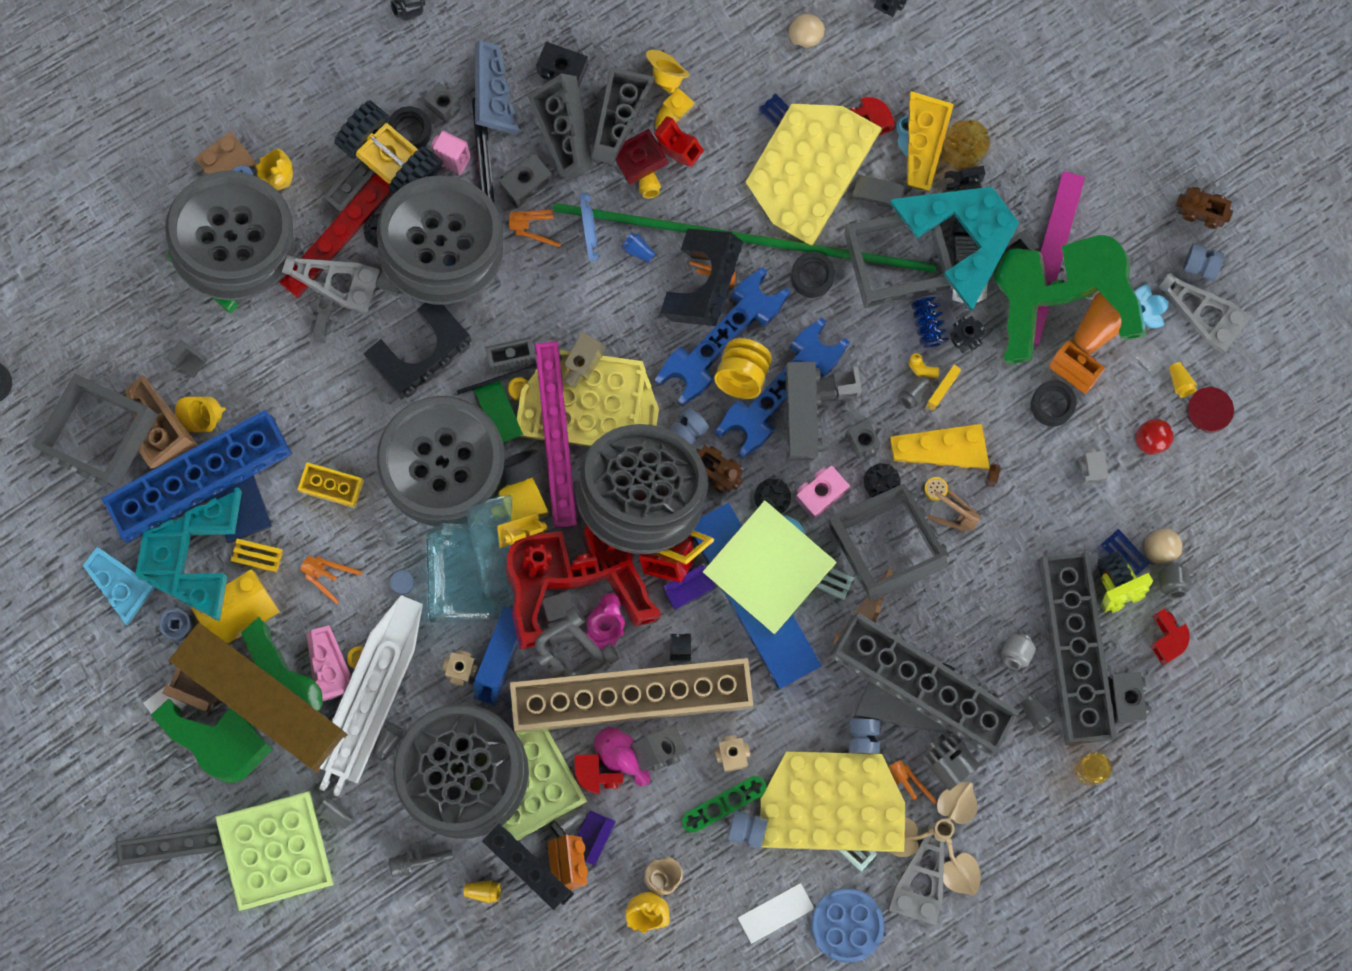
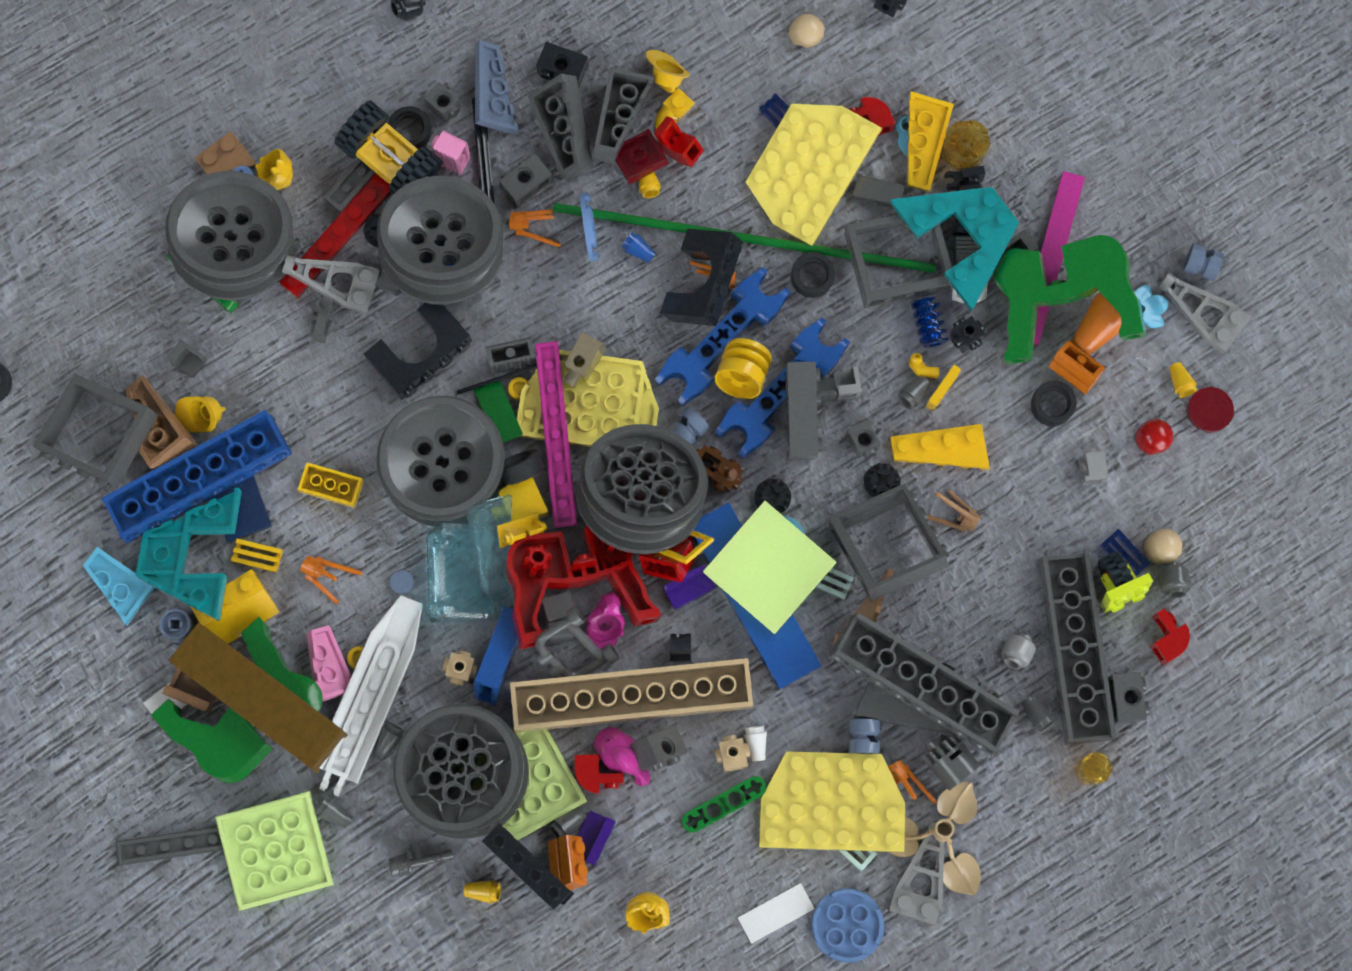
tan hair [644,857,683,895] -> none
sand blue wheel [728,810,768,849] -> none
bright pink brick [795,465,850,520] -> none
tile [924,477,948,501] -> none
reddish brown tile [985,463,1001,487] -> none
reddish brown brick [1176,187,1233,229] -> none
none -> white cone [743,726,767,761]

